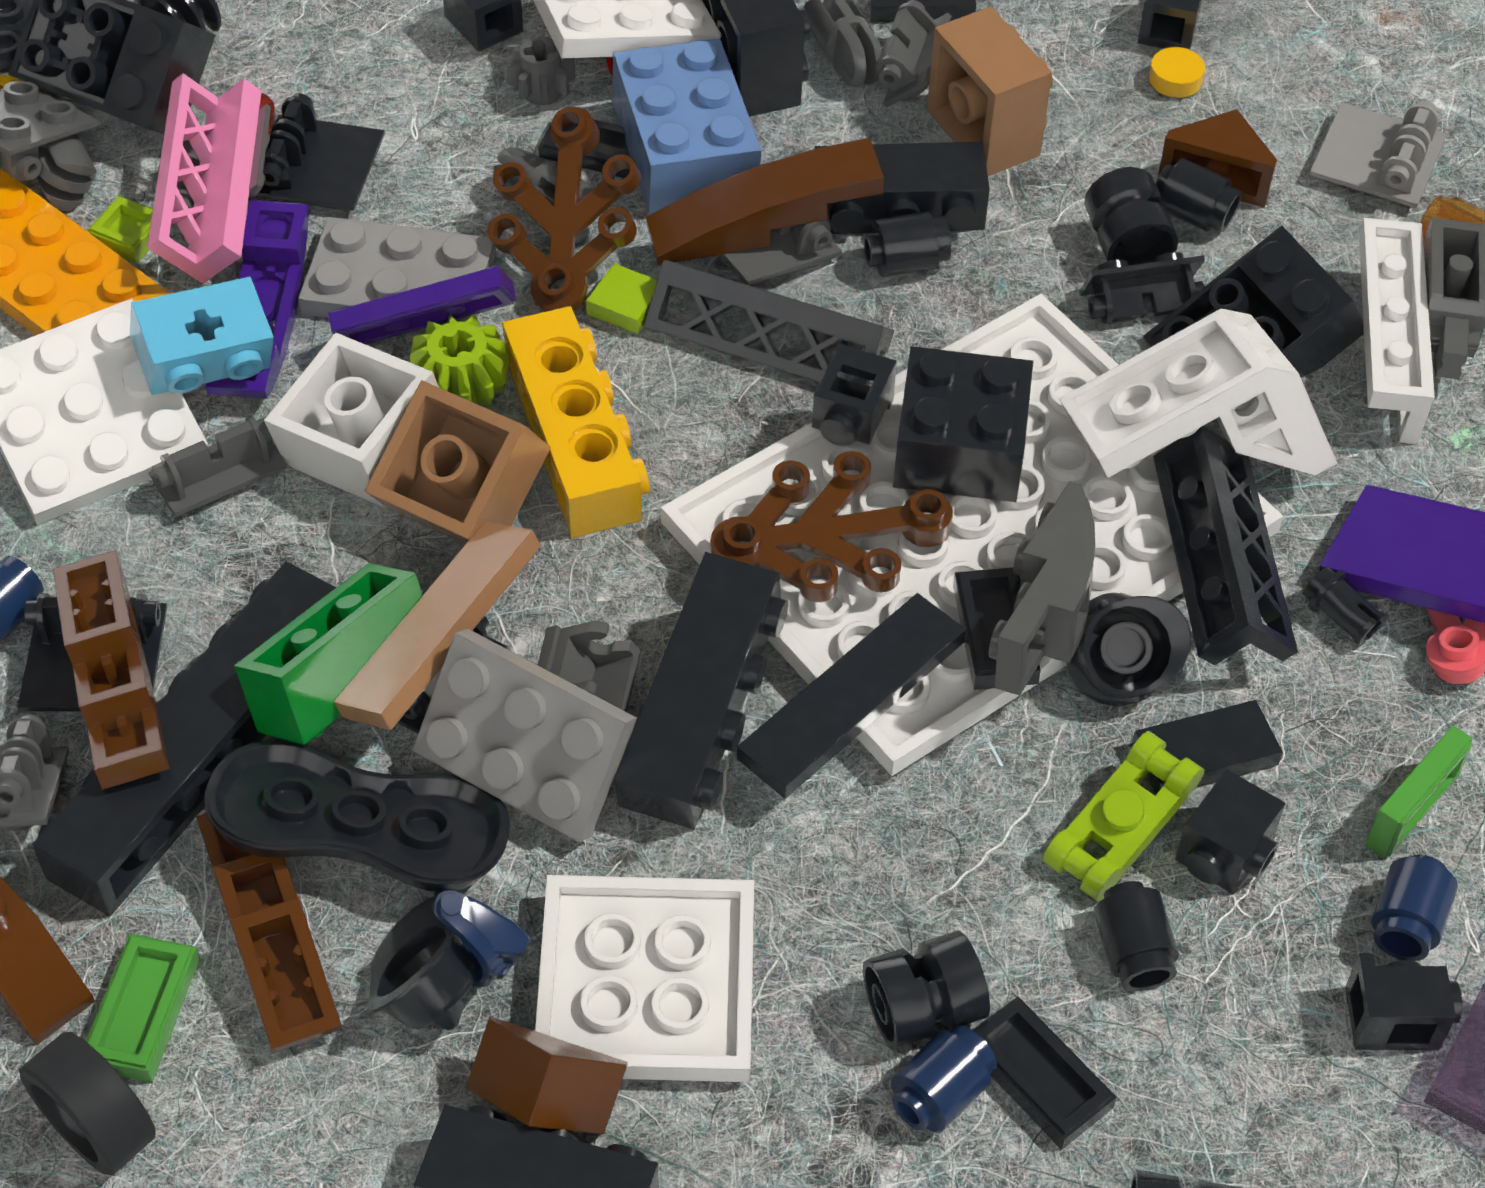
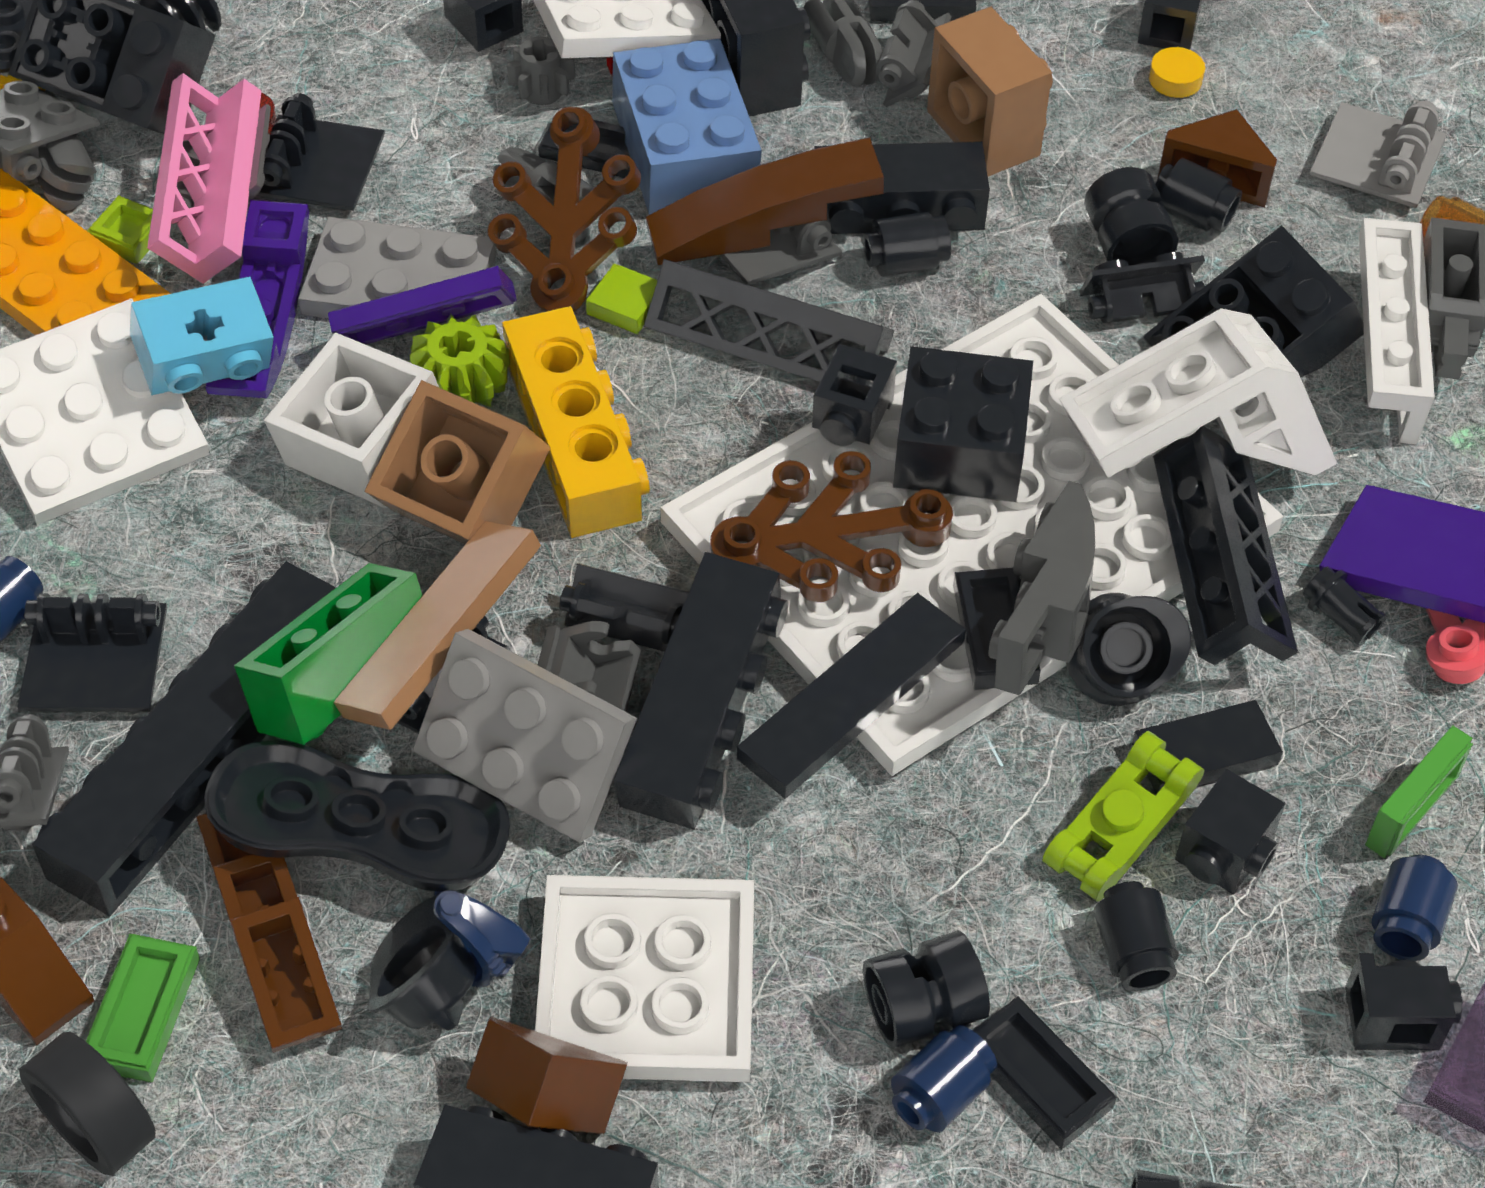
reddish brown slope [53,550,170,790] -> none
dark grey hinge [149,416,288,518] -> none
none -> black hinge [559,563,689,652]

